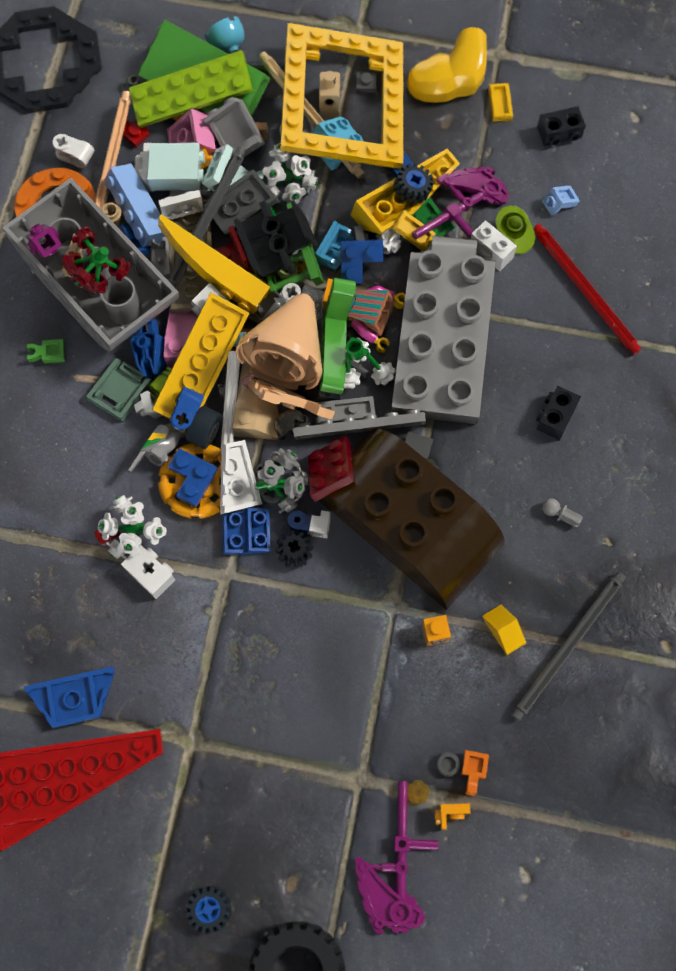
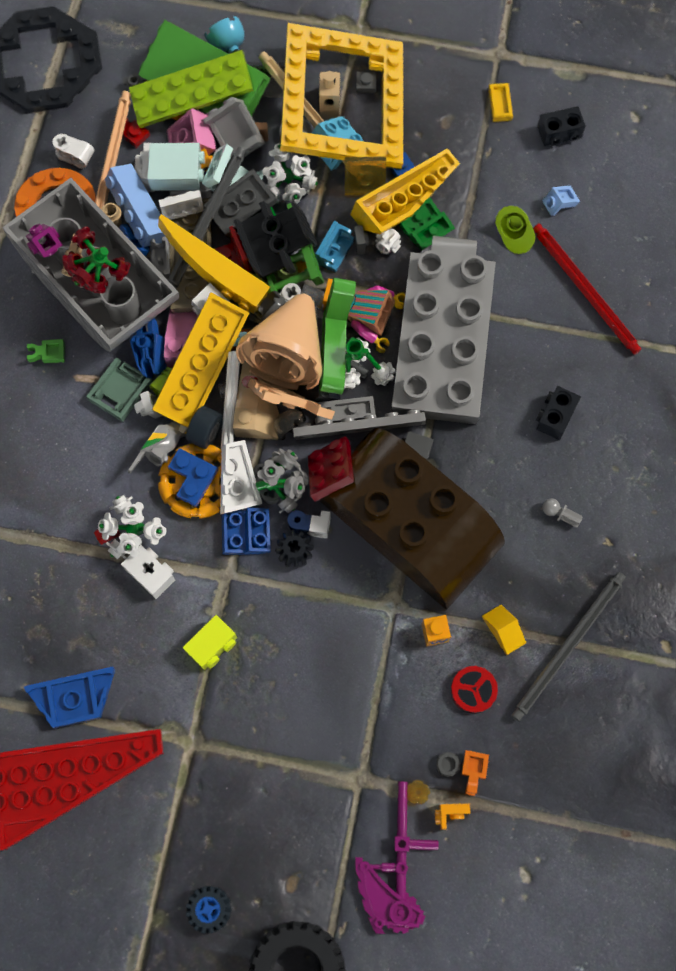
blue piece [170,386,204,431] -> none
blue plate [341,240,383,283] -> none
yellow tile [392,210,436,252] -> none
black wheel [394,163,434,205] -> none
yellow piece [407,27,487,103] -> none
magenta bar [412,167,509,239] -> none
white brick [470,220,517,271] -> none
none -> neon yellow brick [183,615,237,671]
none -> clear yellow tile [345,156,386,196]
none -> red tile [451,666,498,713]

